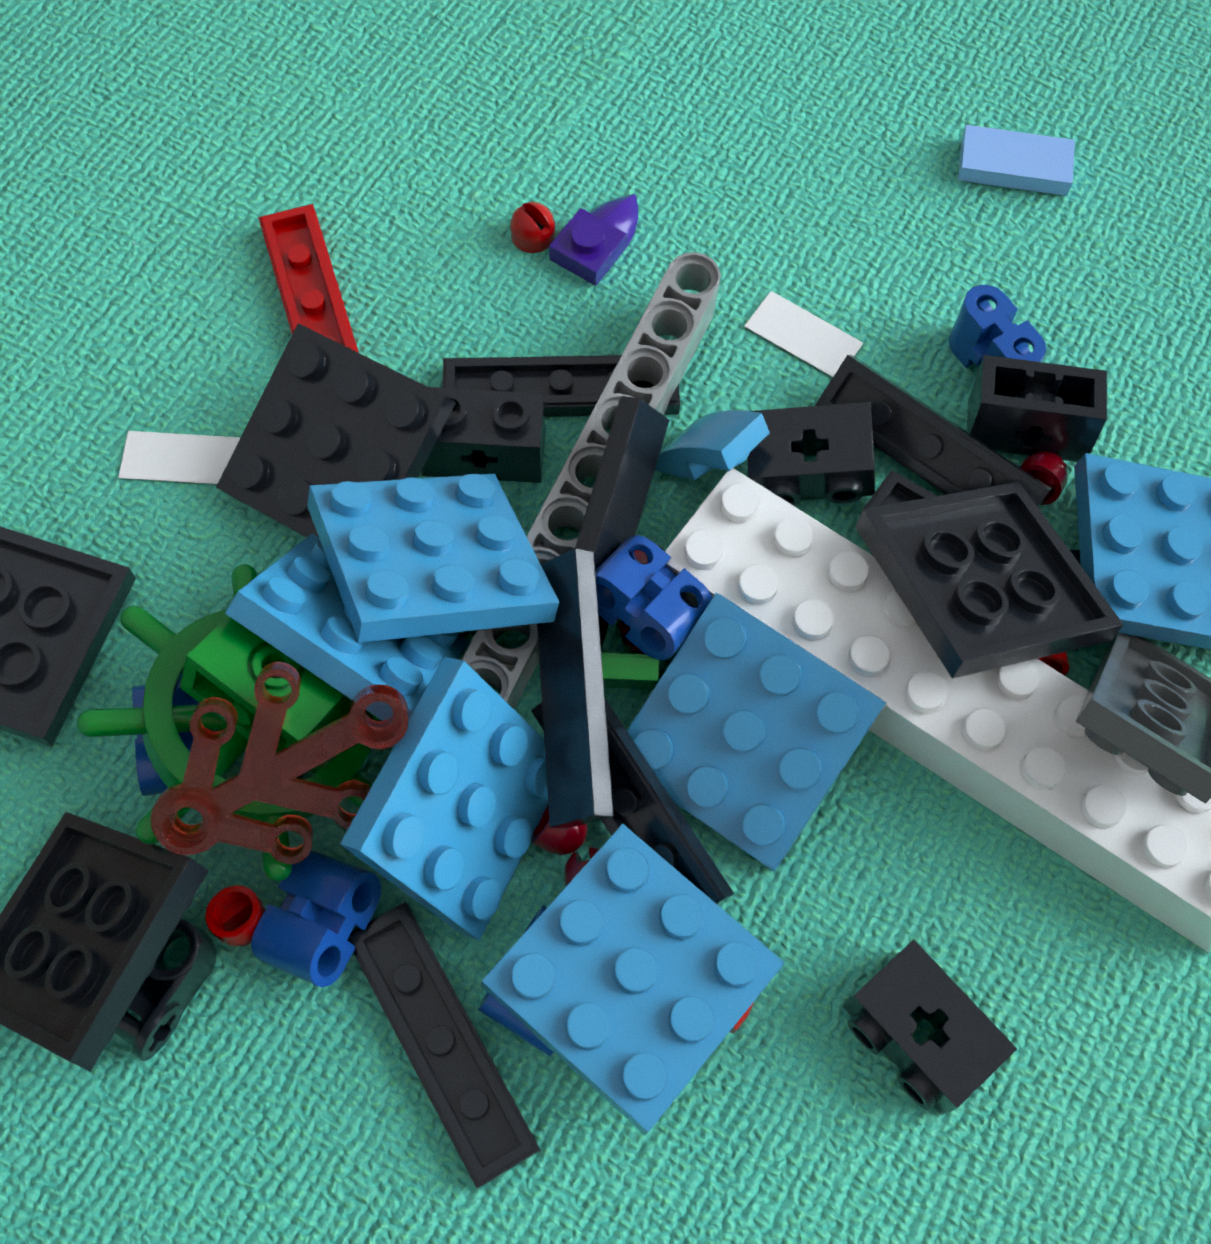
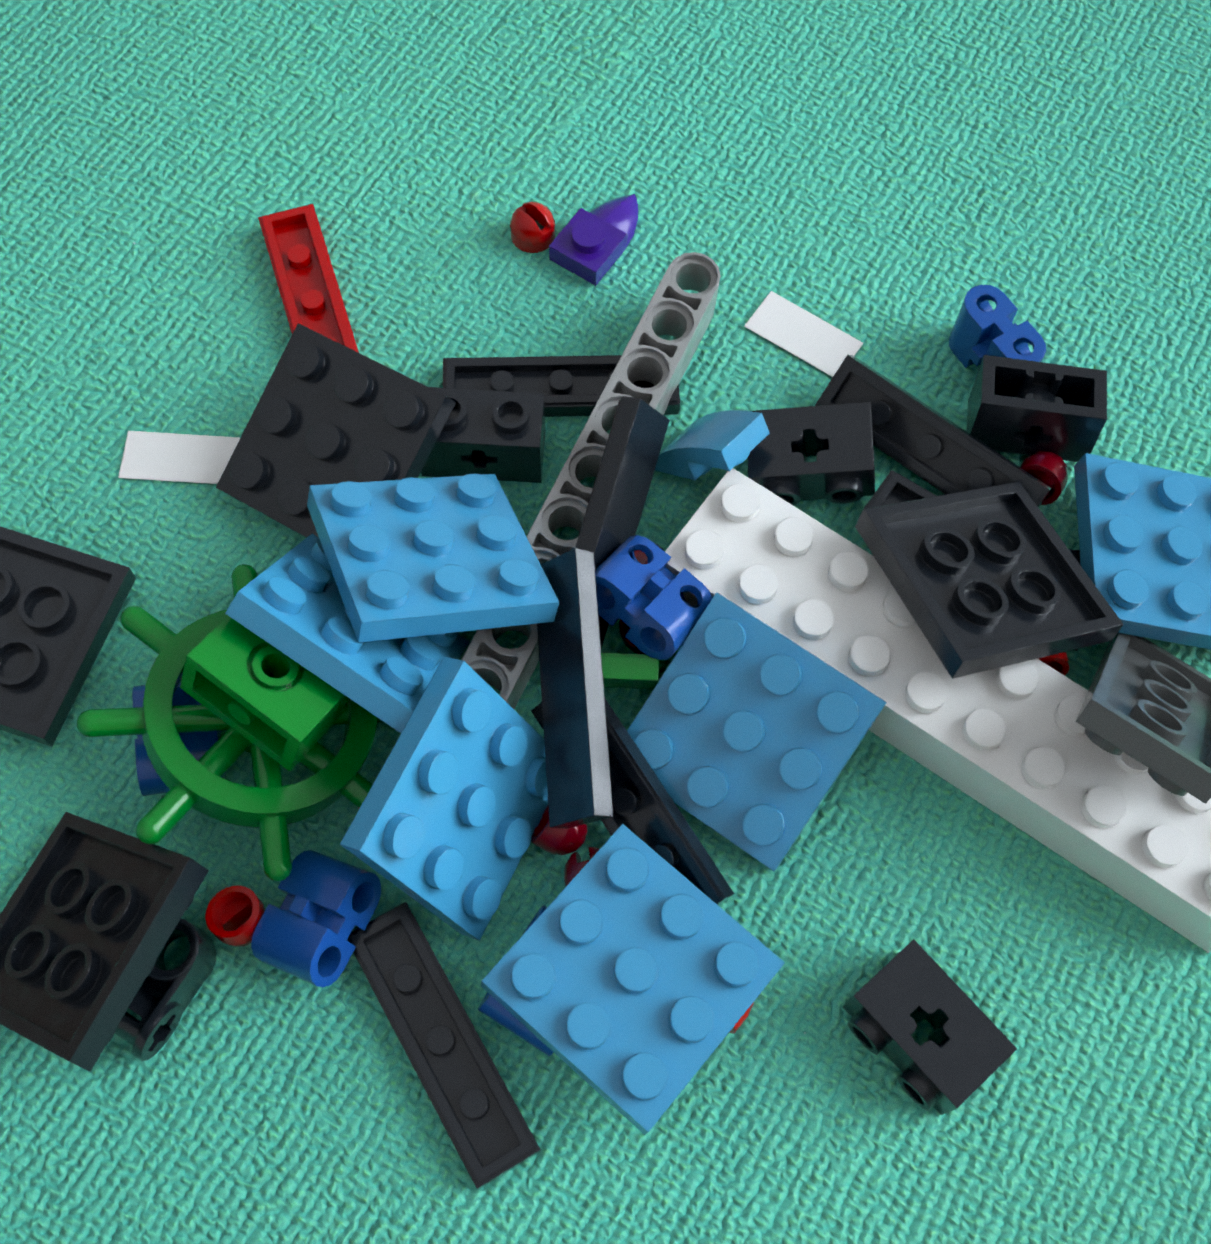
clear red plant [151,662,408,864] -> none
light blue tile [958,125,1075,196] -> none

